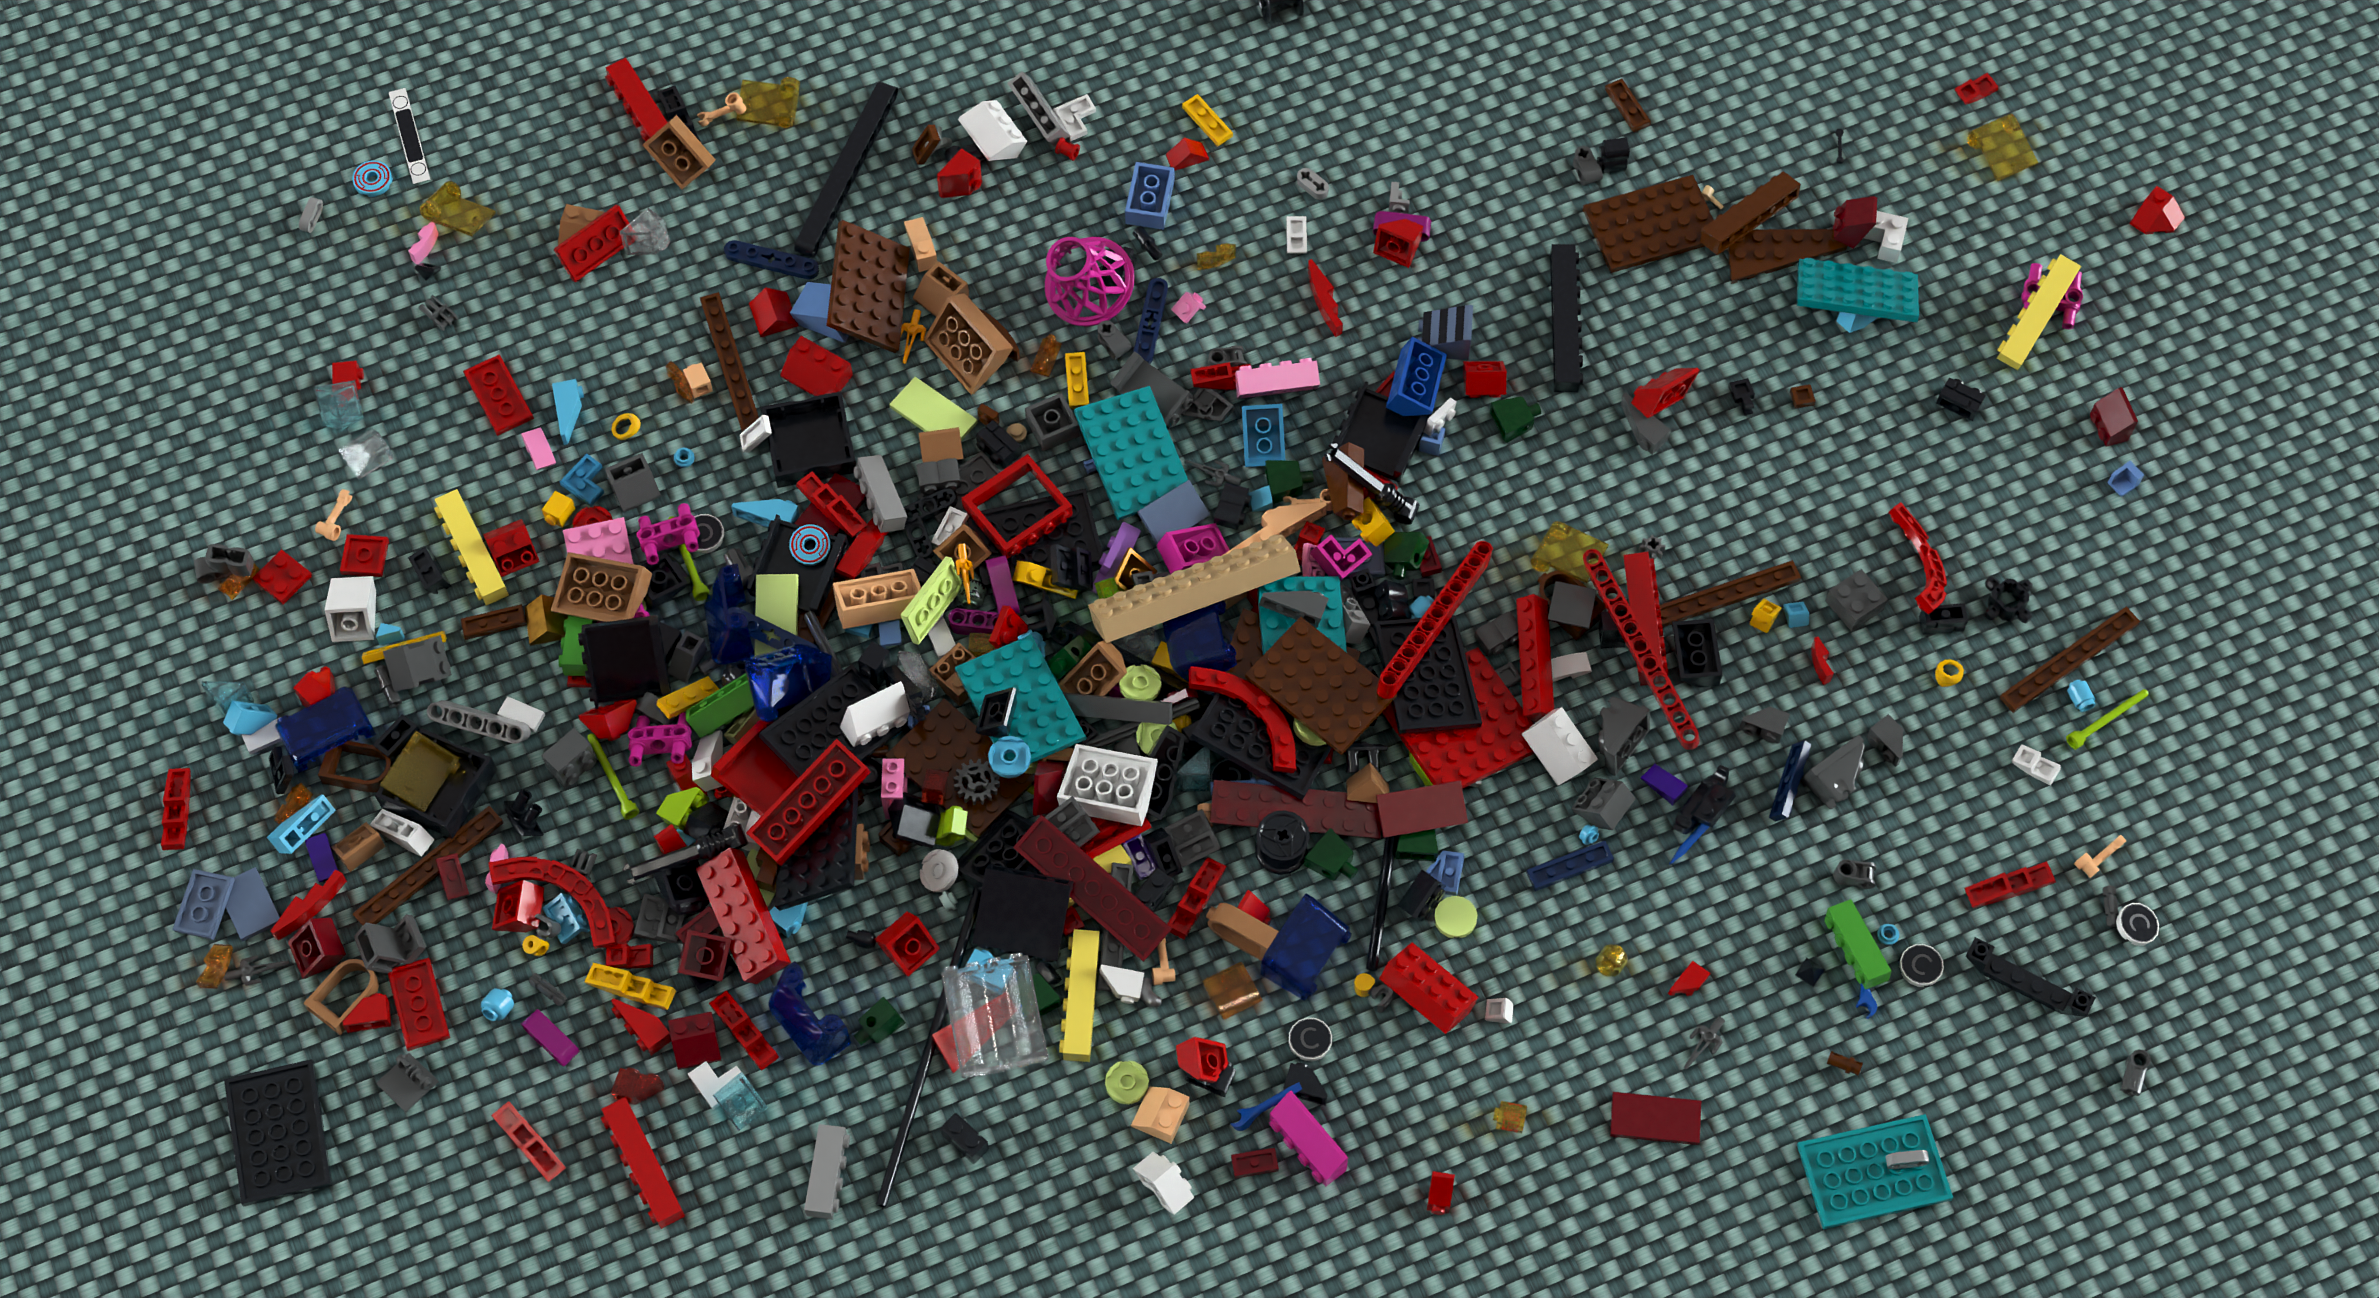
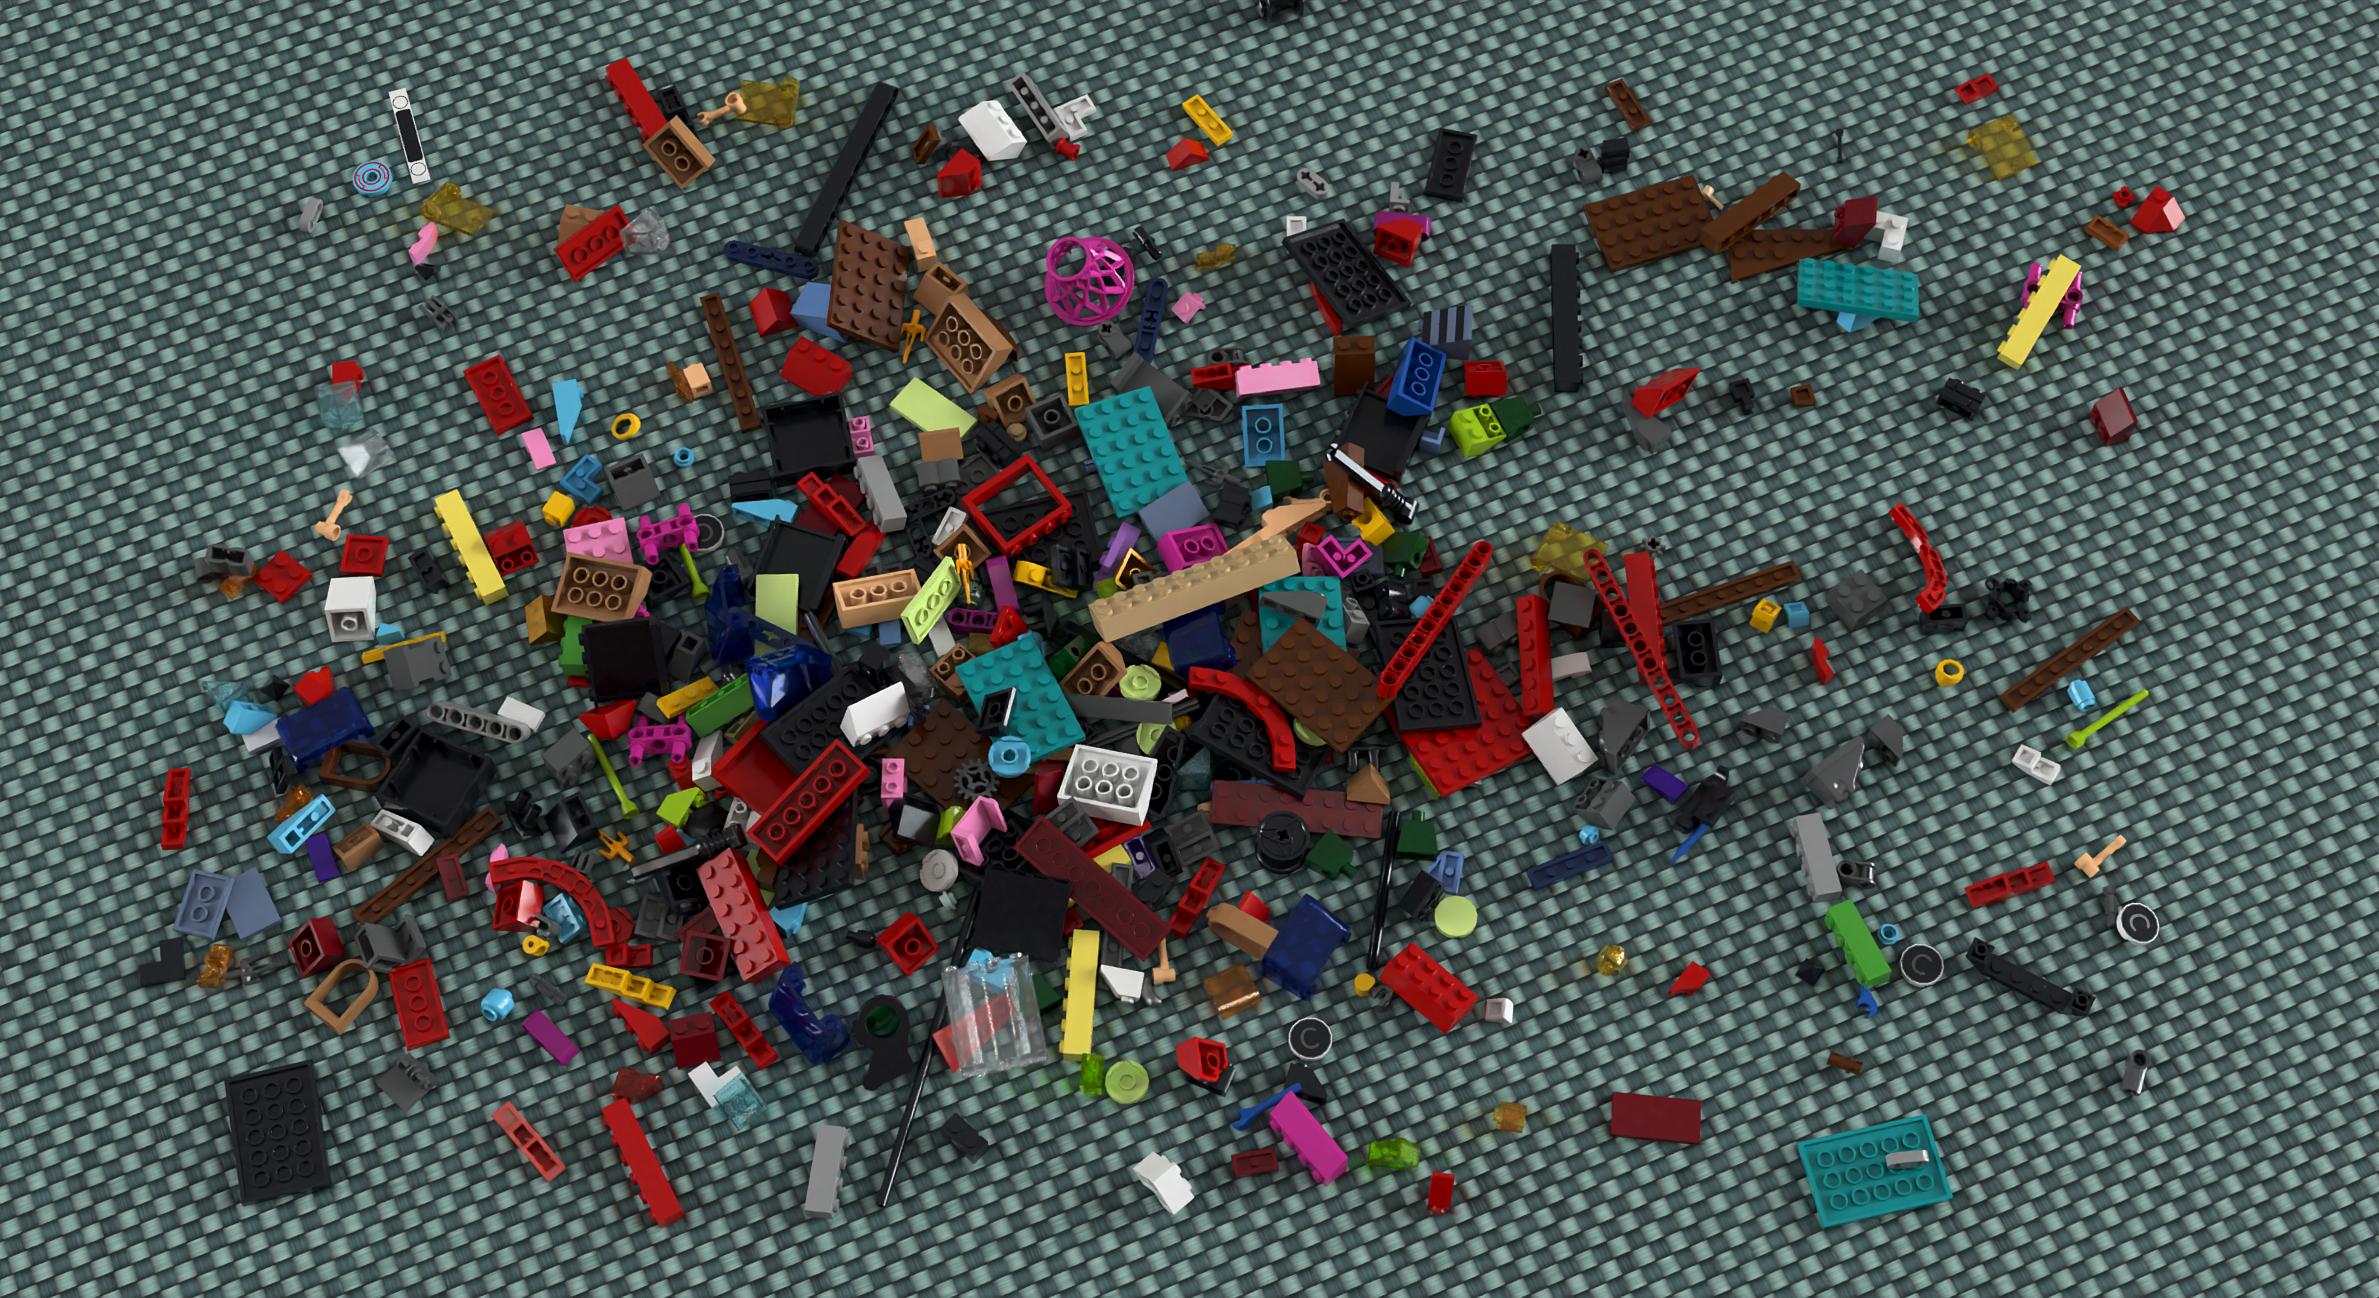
red slope [270,869,347,941] -> none
red slope [343,993,391,1033] -> none
dark grey pin [374,665,402,708] -> none
clear yellow door [380,731,461,813] -> none
reddish brown tile [460,604,527,640] -> none
white tile [740,415,772,453] -> none
medium azure tile [789,524,831,566] -> none
clear red brick [922,769,948,805] -> none
clear orange hinge [1030,334,1062,377] -> none
black tile [1035,962,1062,985] -> none
medium blue brick [1125,162,1175,230] -> none
light nougat slope [1131,1087,1189,1144] -> none
dark red tile [1376,780,1468,838] -> none
white plate [1424,398,1457,436] -> none
dark grey piece [1684,1016,1725,1069] -> none
dark blue plate [1769,740,1811,822] -> none
medium blue panel [2108,461,2144,497] -> none
none -> black tile [139,937,186,988]
none -> black slope [260,674,290,702]
none -> black slope [544,791,601,854]
none -> light orange piece [599,830,636,864]
none -> black brick [728,469,773,504]
none -> bright pink slope [848,416,875,459]
none -> black animal [852,994,914,1091]
none -> bright pink panel [950,796,1008,866]
none -> medium nougat slope [982,373,1036,430]
none -> clear neon green slope [1079,1053,1106,1097]
none -> black plate [1282,218,1412,328]
none -> reddish brown slope [1332,336,1375,397]
none -> clear neon green slope [1367,1138,1420,1170]
none -> black tile [1424,128,1478,203]
none -> lime slope [1447,404,1507,458]
none -> light grey brick [1790,813,1842,903]
none -> dark orange plate [2085,215,2130,252]
none -> red plate [2112,186,2136,207]

